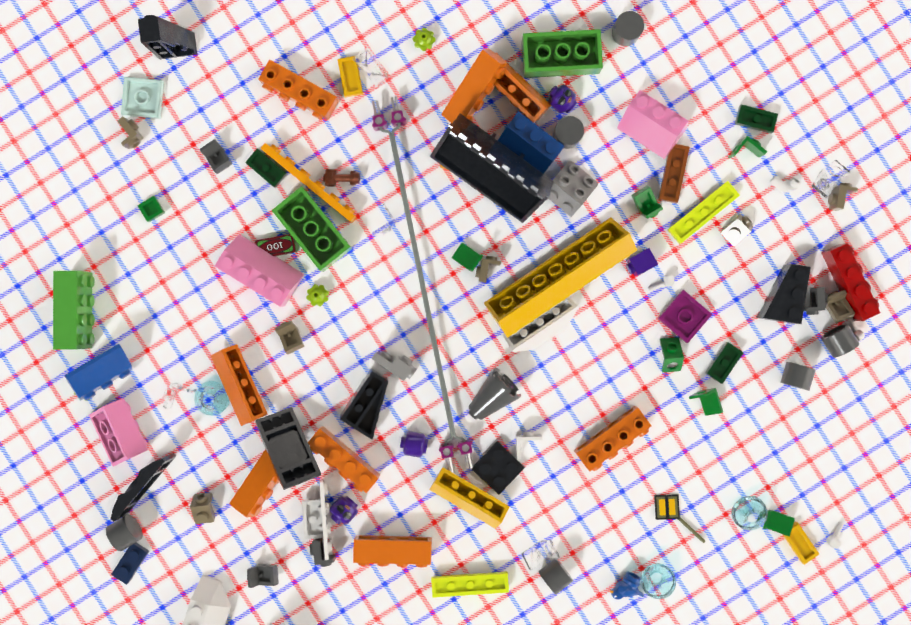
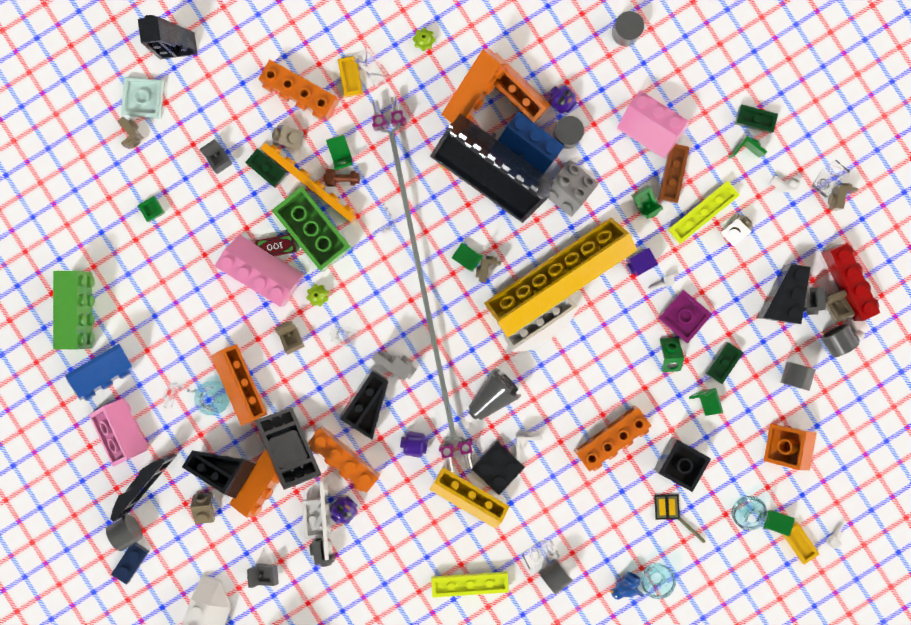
orange brick [353,535,432,568] -> none
bright green brick [521,29,603,78] -> none
none -> black wedge [182,450,256,498]
none -> dark tan bracket [272,125,304,151]
none -> green bracket [326,134,353,170]
none -> clear brick [329,323,360,349]
none -> black brick [654,437,712,493]
none -> orange slope [763,424,817,471]

